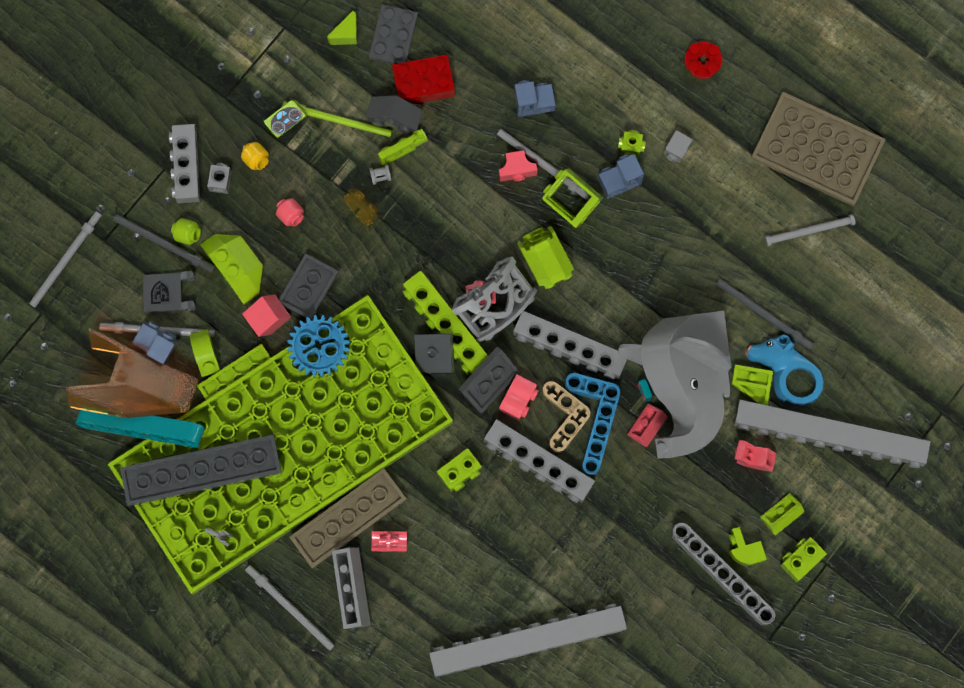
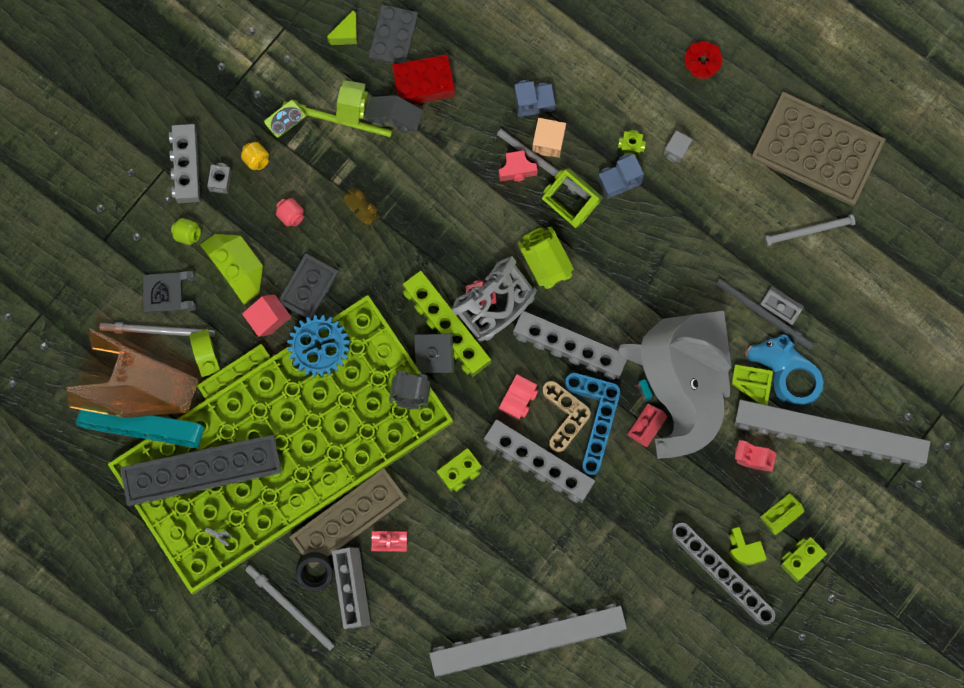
light grey bar [29,211,102,308] -> none
dark grey bar [114,214,216,273] -> none
sand blue brick [132,321,179,364] -> none
light grey bush [369,164,392,185] -> none
lime hinge [378,129,428,166] -> none
dark grey plate [458,347,520,414] -> none
none -> black tyre [296,552,333,592]
none -> lime brick [336,80,368,125]
none -> dark grey brick [389,371,431,409]
none -> light nougat head [532,118,566,158]
none -> light grey slope [760,286,804,325]

